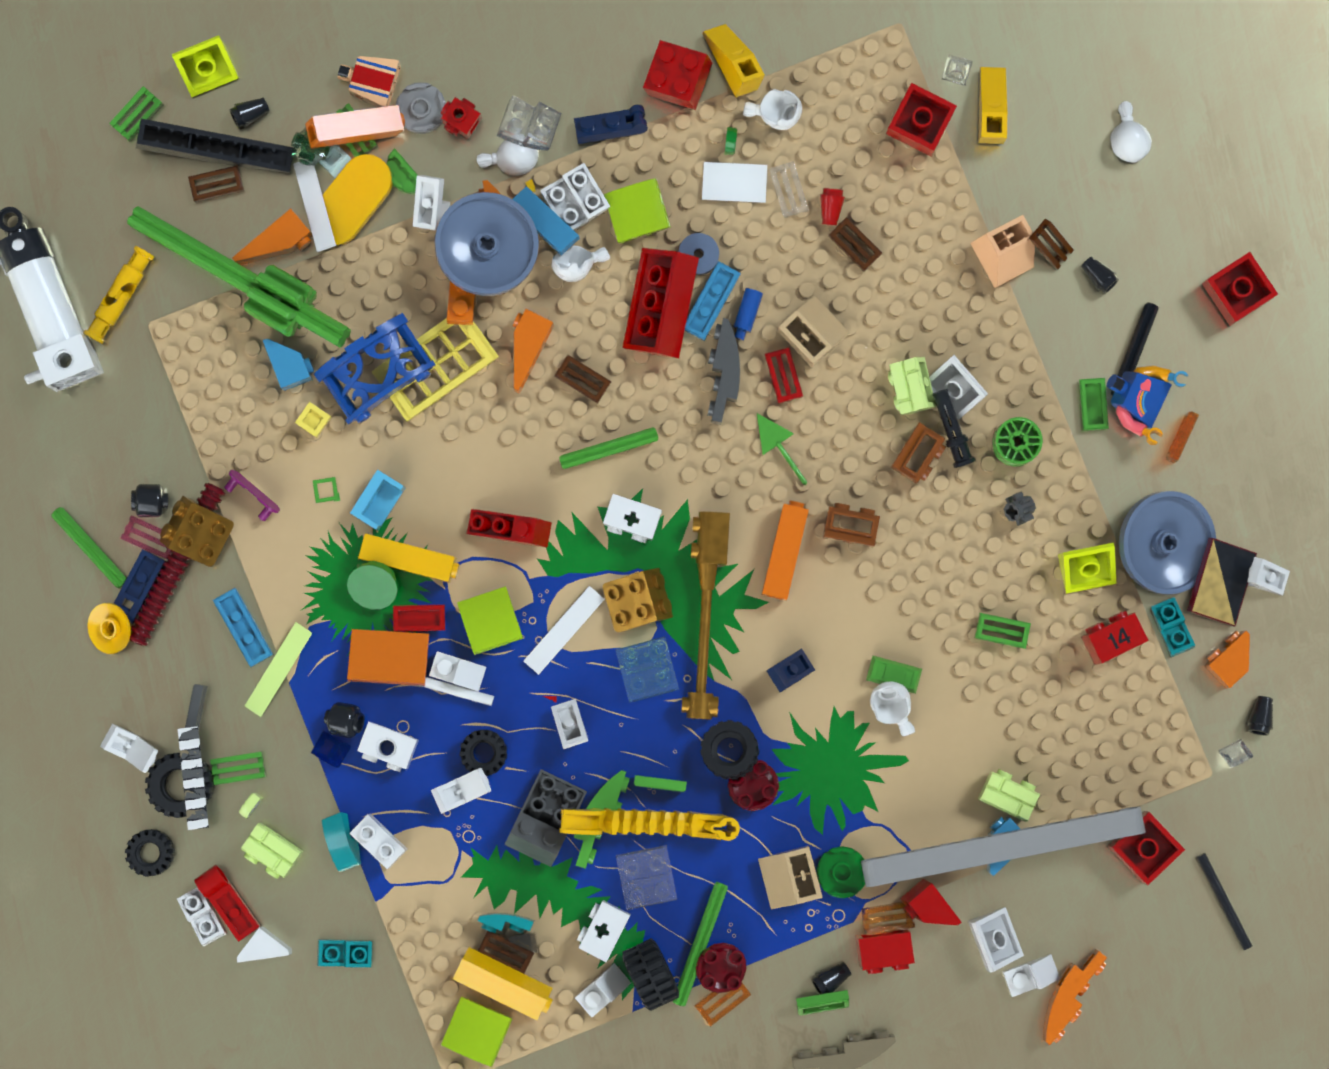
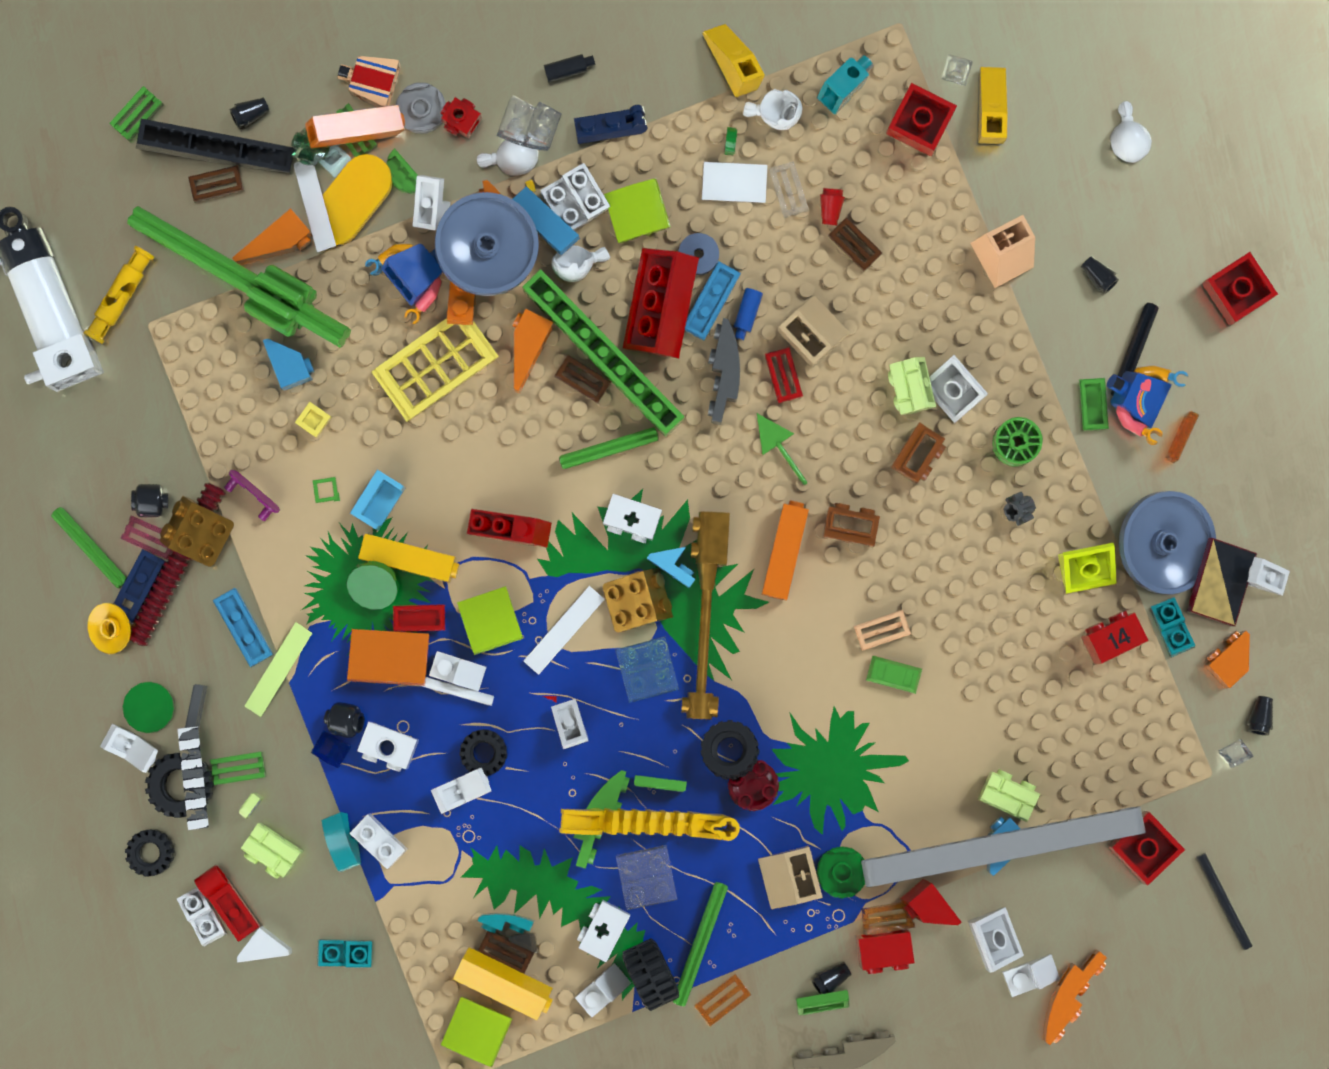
neon yellow slope [172,35,238,97] -> none
blue fence [314,313,436,425] -> none
dark grey slope [504,769,587,867] -> none
red brick [643,40,713,110] -> none
dark red dish [696,943,747,993] -> none
dark blue slope [766,648,815,692] -> none
white hair [870,682,915,736] -> none
black pin [932,389,976,468] -> none
bright green tile [974,613,1031,649] -> none
reddish brown tile [1029,219,1074,269] -> none
none -> green tile [122,682,175,733]
none -> blue torso [365,244,443,324]
none -> bright green brick [522,269,685,437]
none -> black cylinder [544,54,596,83]
none -> medium azure slope [647,547,695,588]
none -> teal torso [817,55,873,115]
none -> light nougat tile [854,610,911,651]

